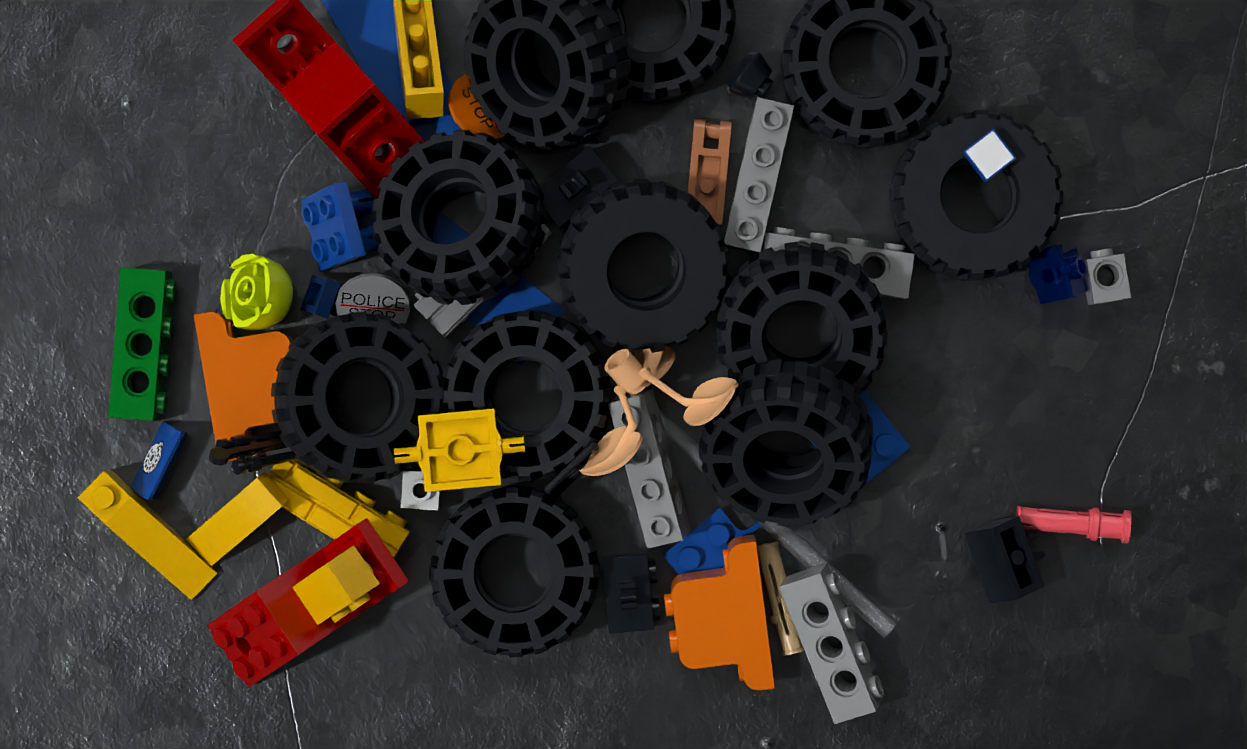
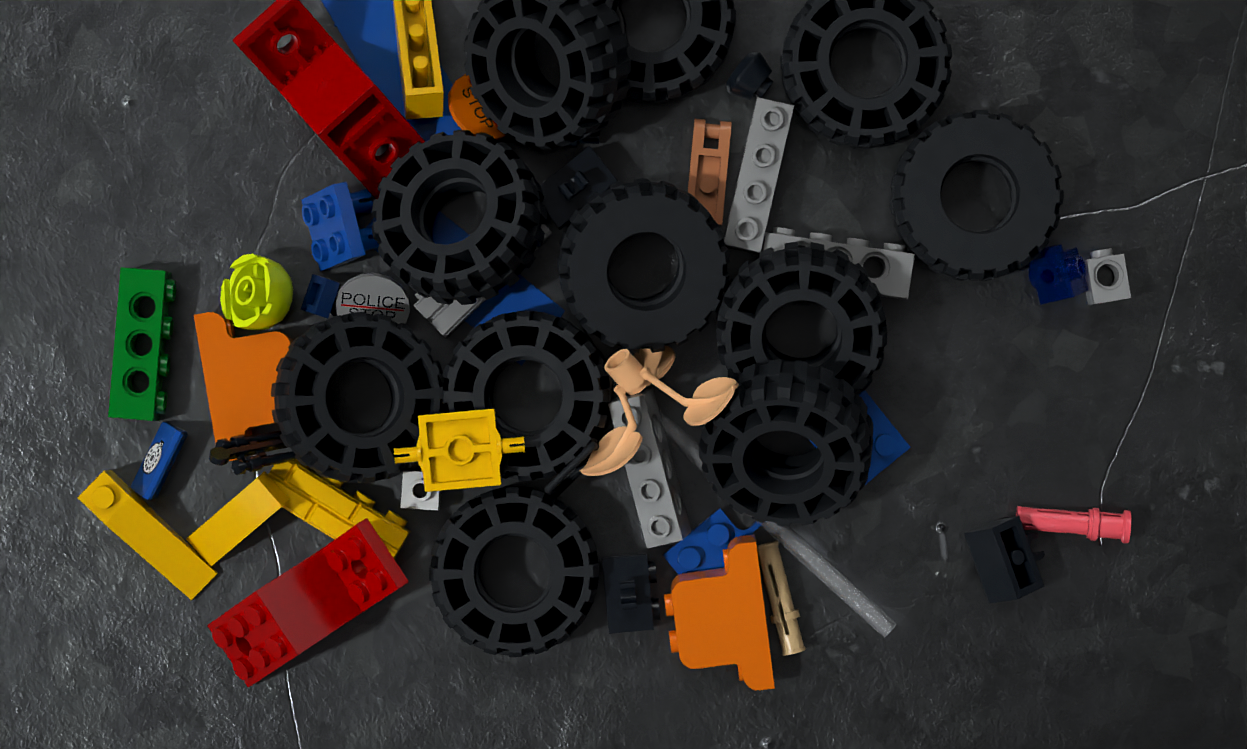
yellow brick [292,546,380,625] -> none
light grey brick [779,563,884,724] -> none
white tile [962,128,1016,182] -> none

